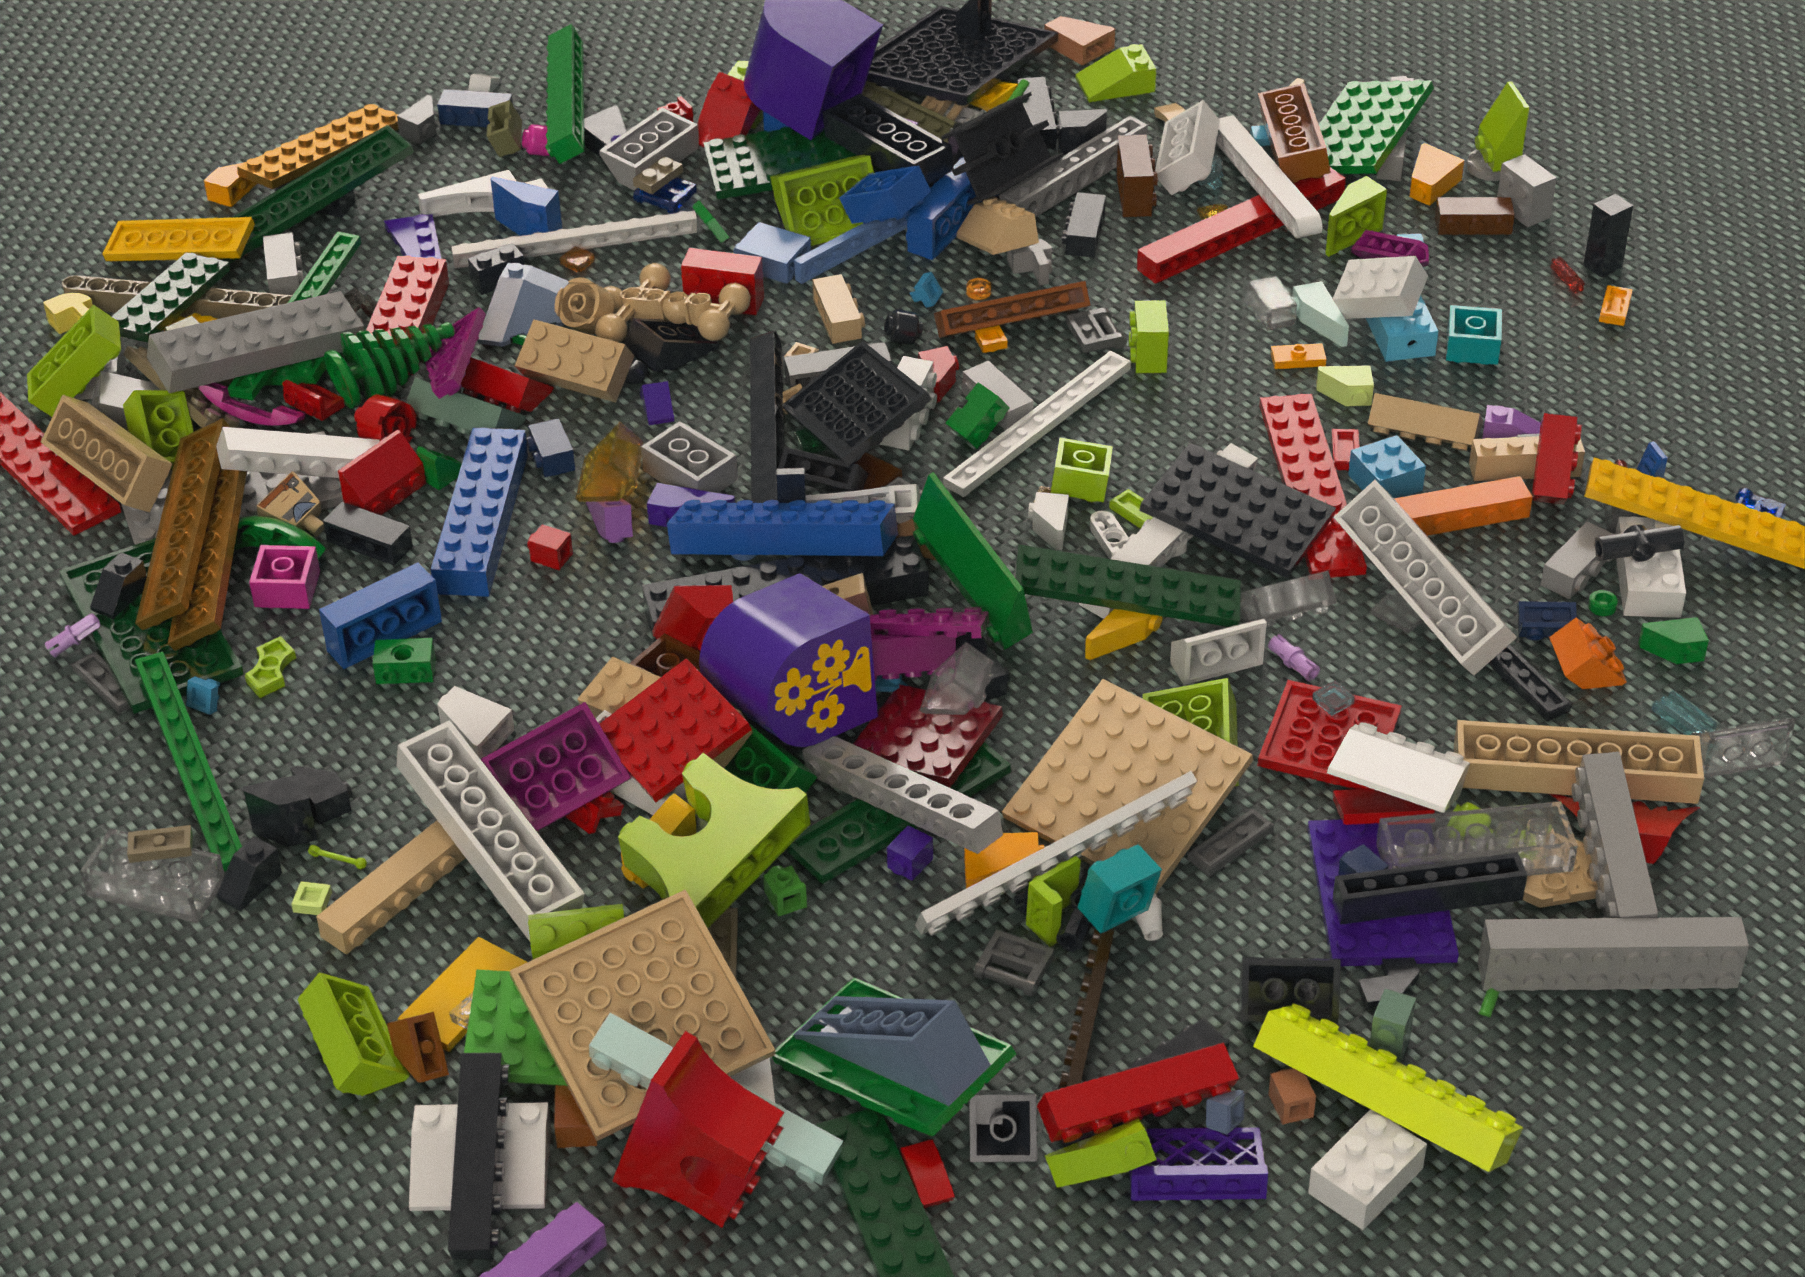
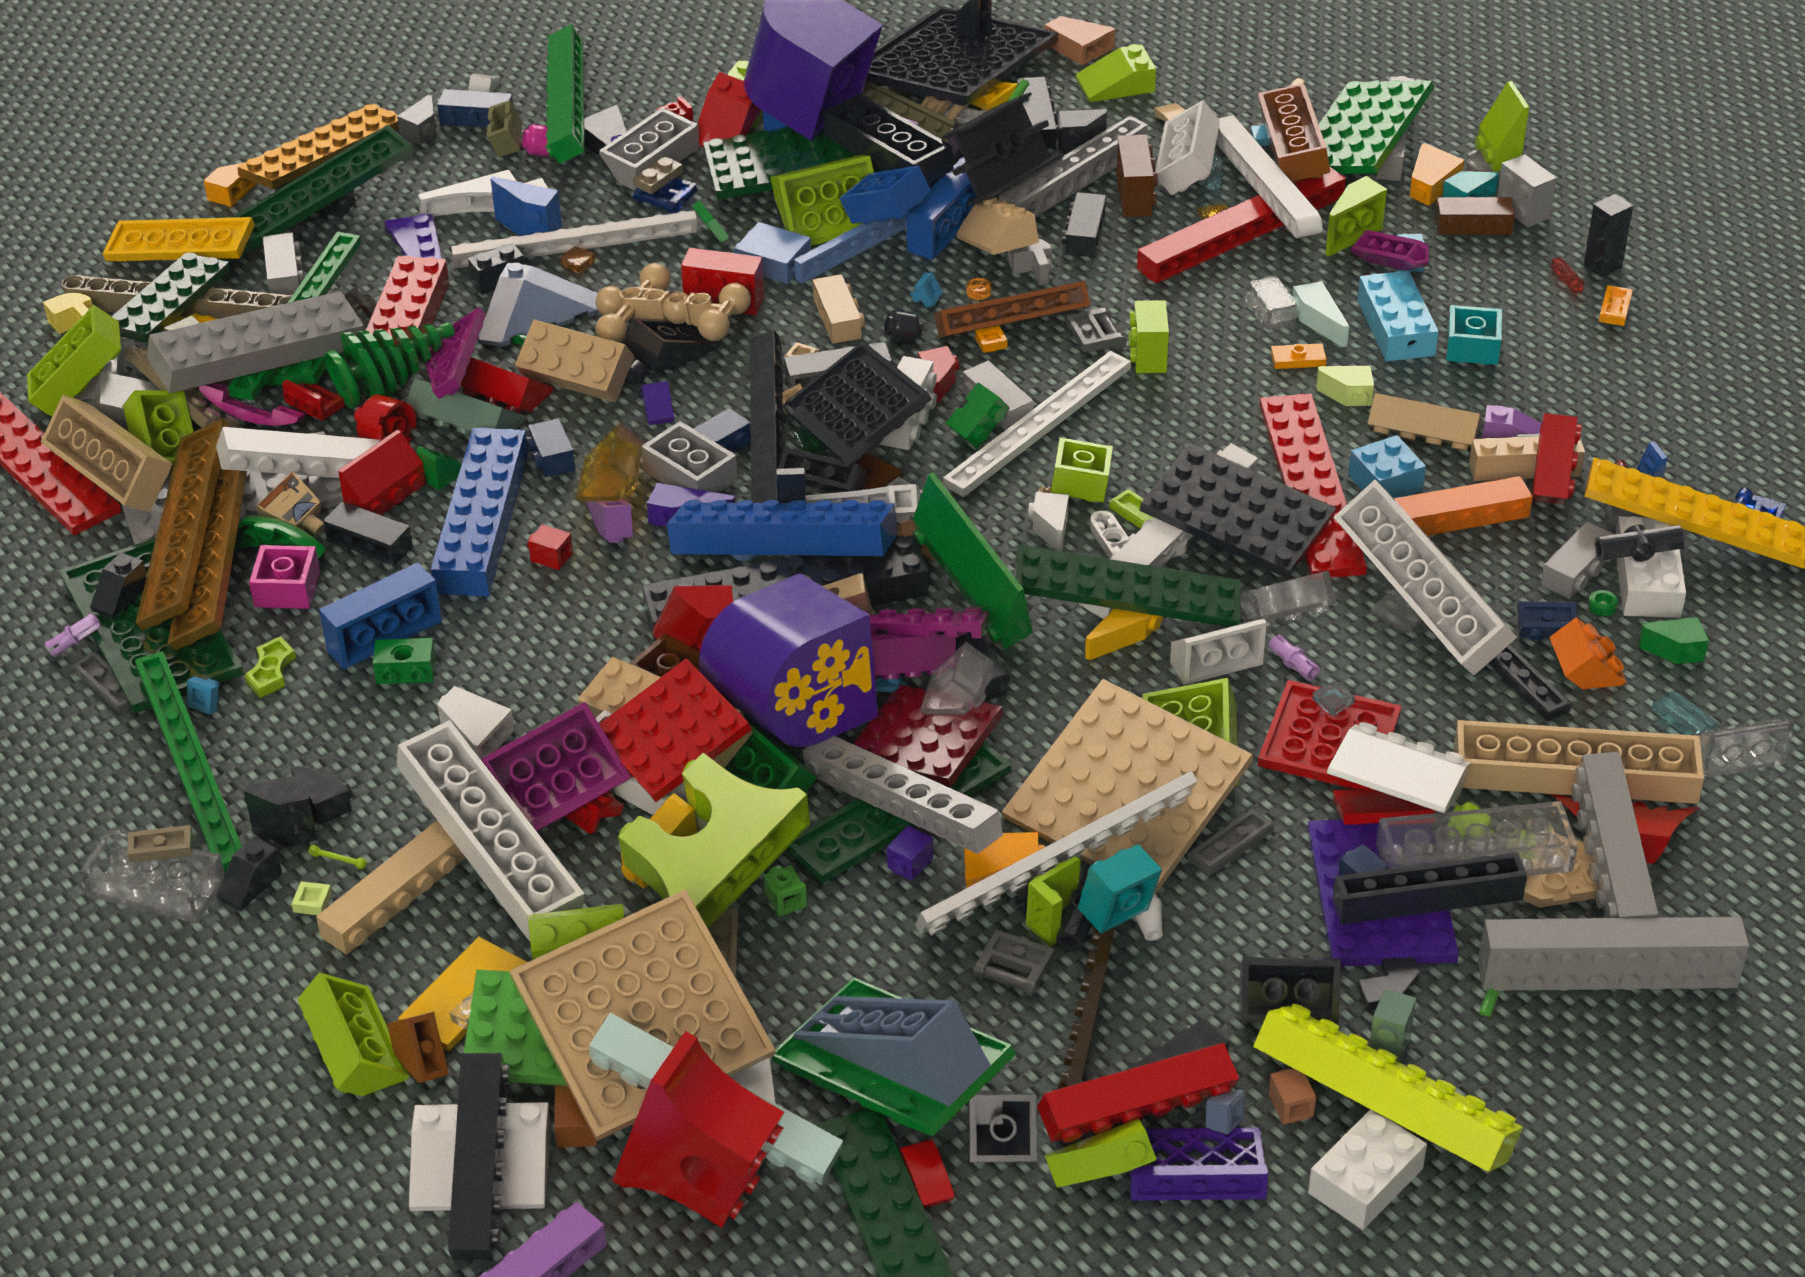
tan brick [555,278,614,335] -> none
tile [1331,429,1360,470] -> none
white brick [1333,256,1428,319] -> none
none -> brick [693,408,751,453]
none -> teal slope [1443,171,1499,197]

